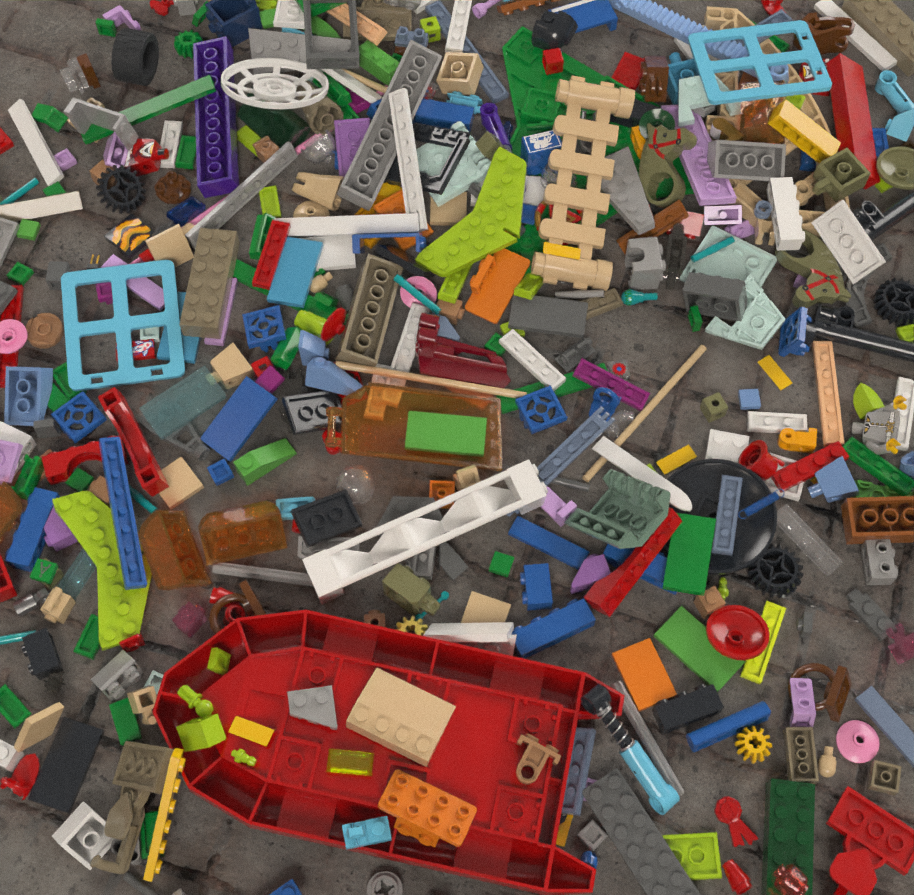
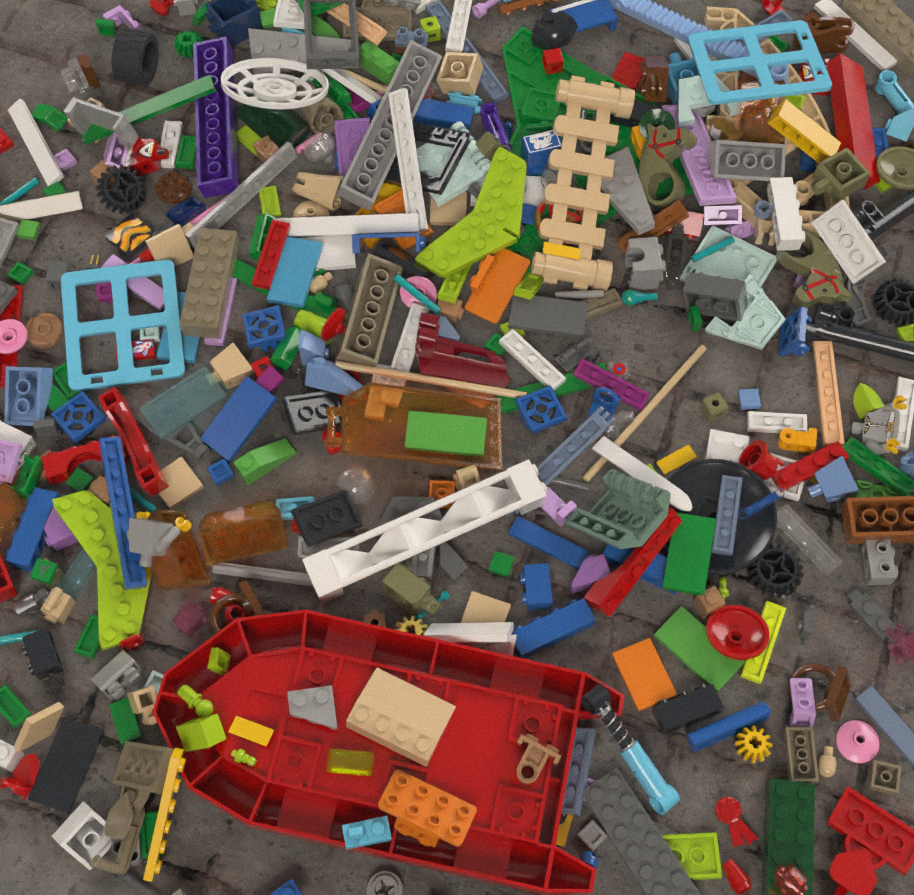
light grey axle [611,681,684,797] -> none
yellow sticker [758,355,792,390] -> none
none -> light grey torso [126,511,191,567]

